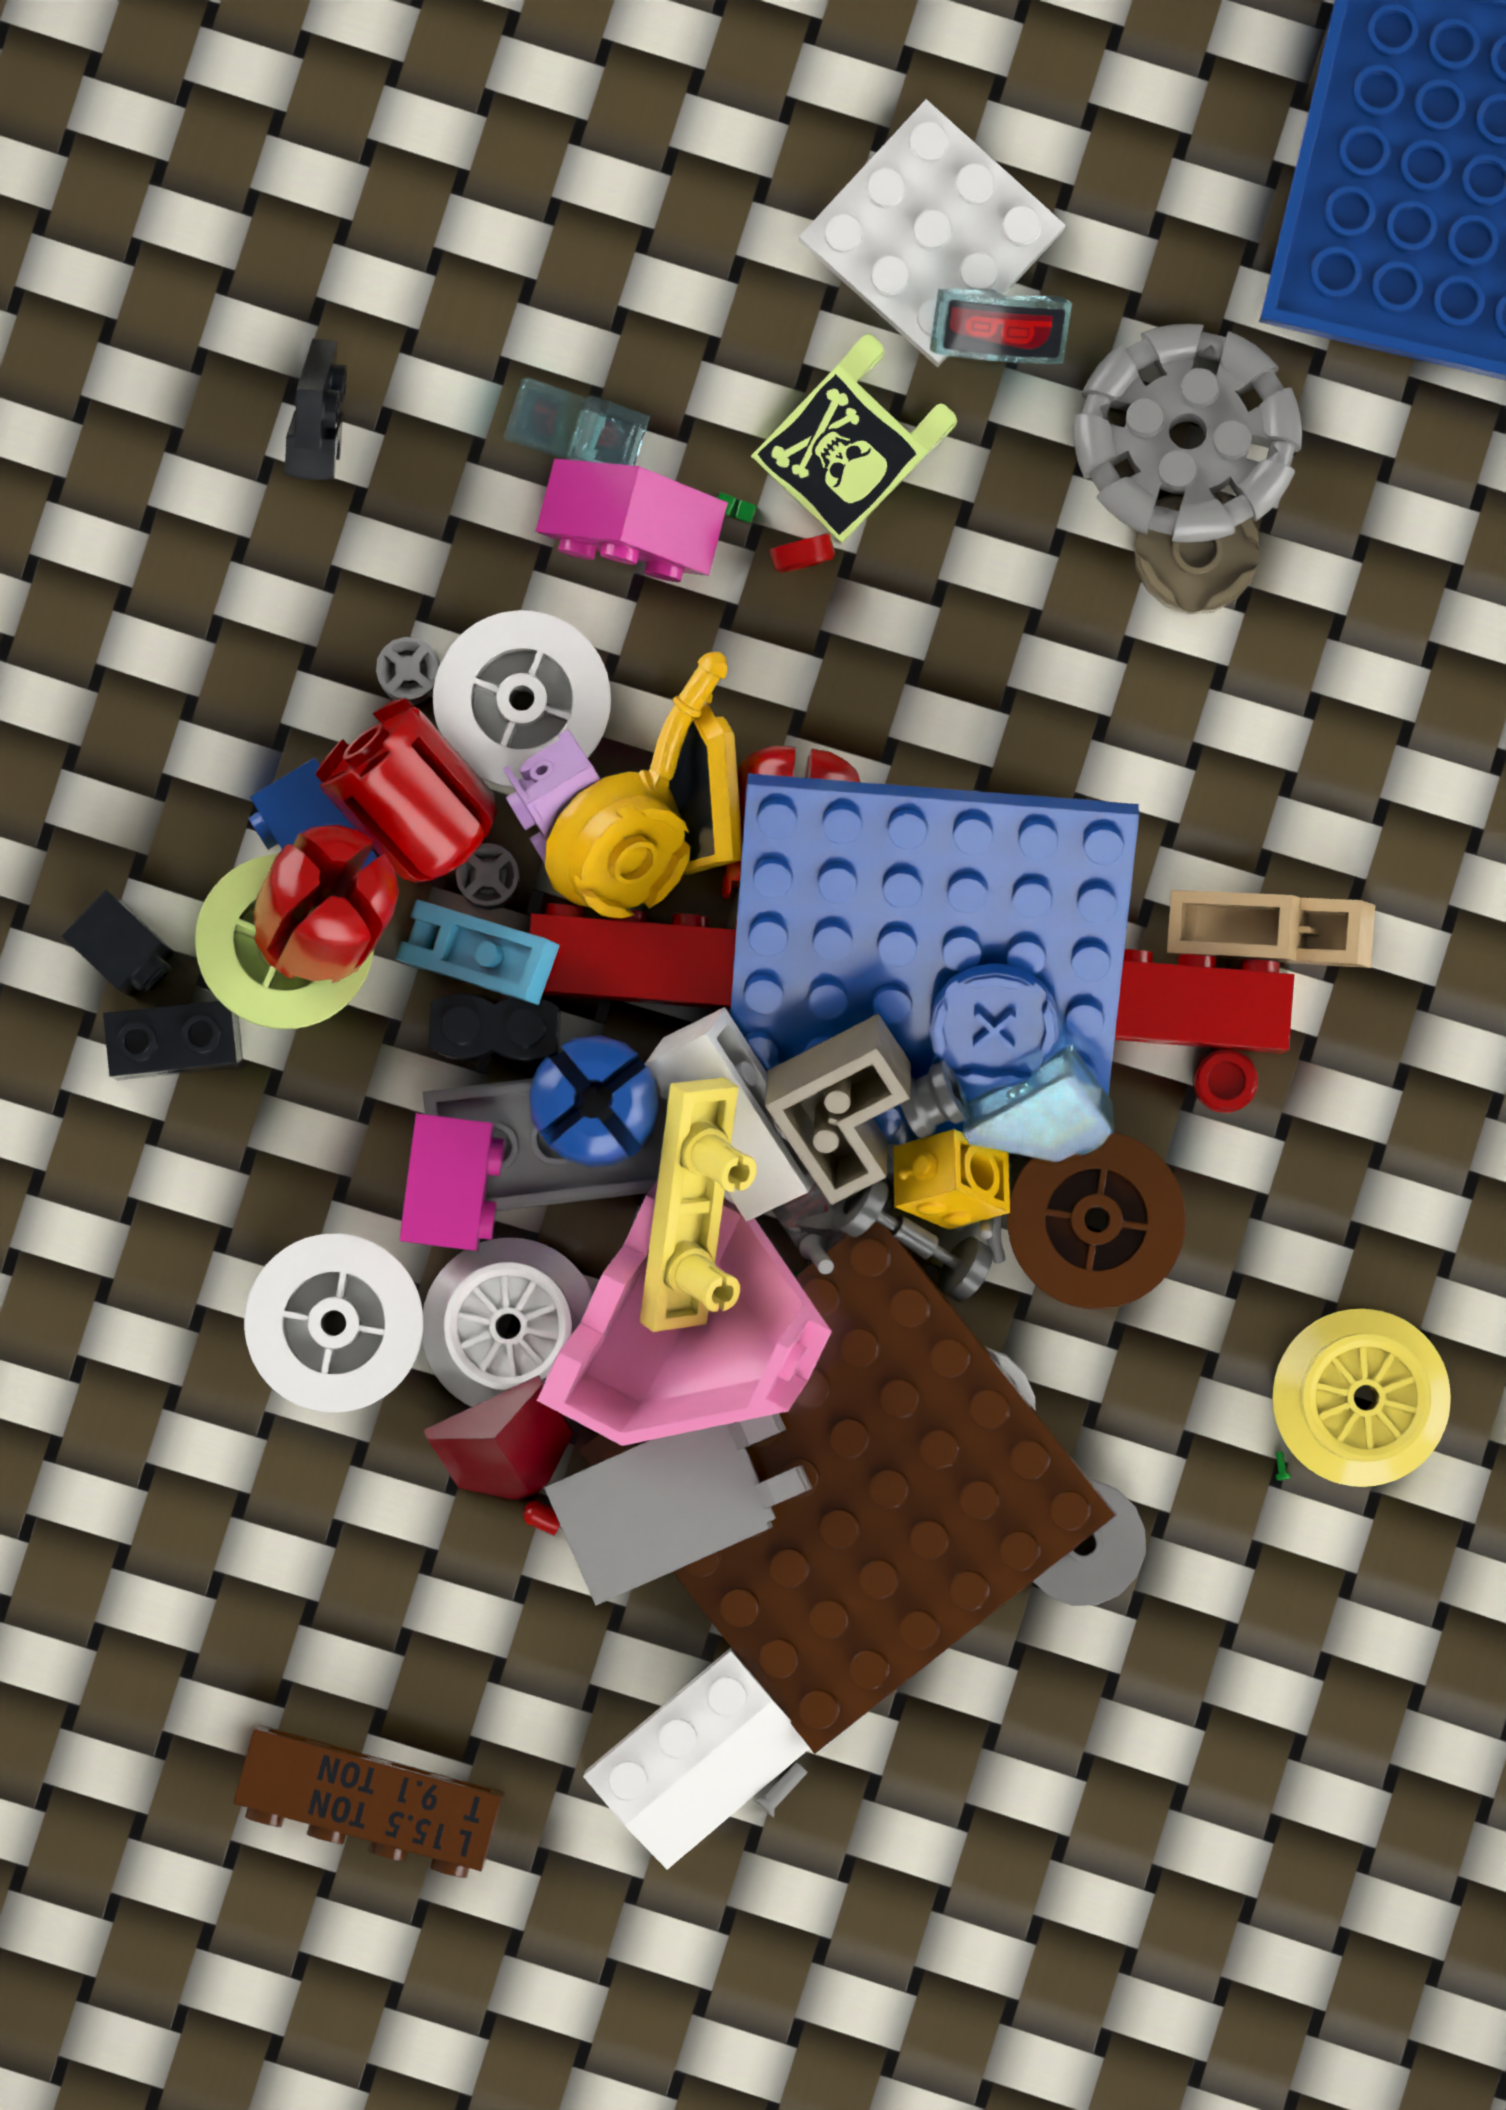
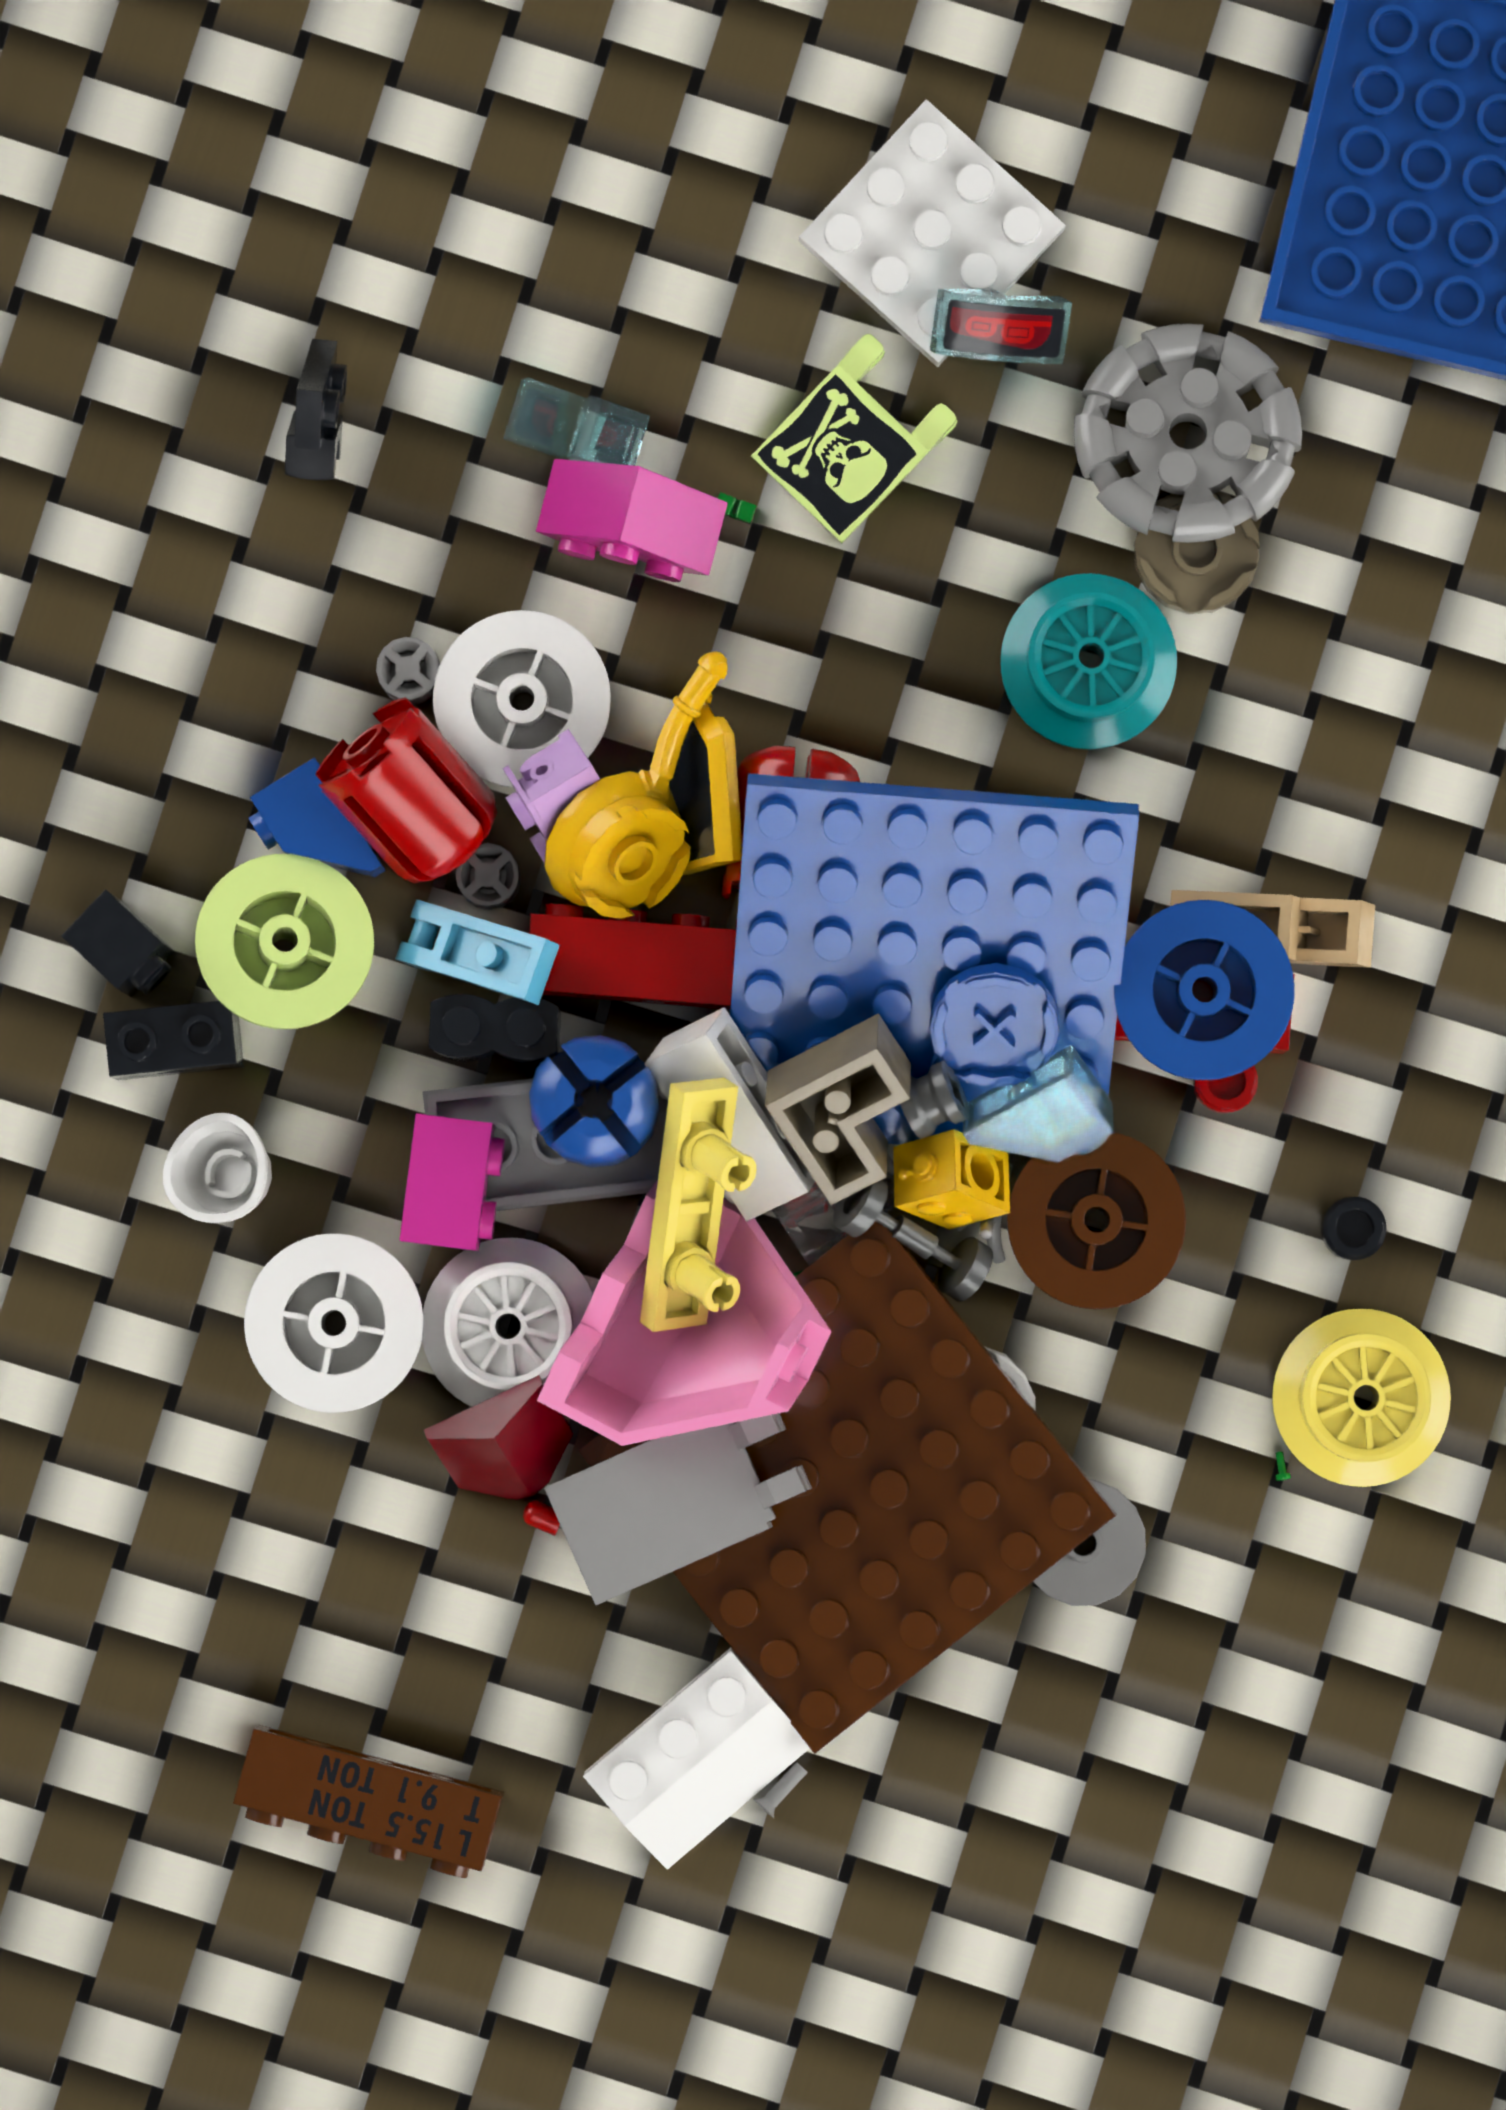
red cylinder [253,824,399,983] -> none
red tile [769,533,836,574] -> none
light grey piece [799,1234,834,1274] -> none
none -> white helmet [163,1113,272,1223]
none -> teal piece [1000,573,1177,750]
none -> blue piece [1114,900,1295,1080]
none -> black tile [1321,1197,1387,1260]

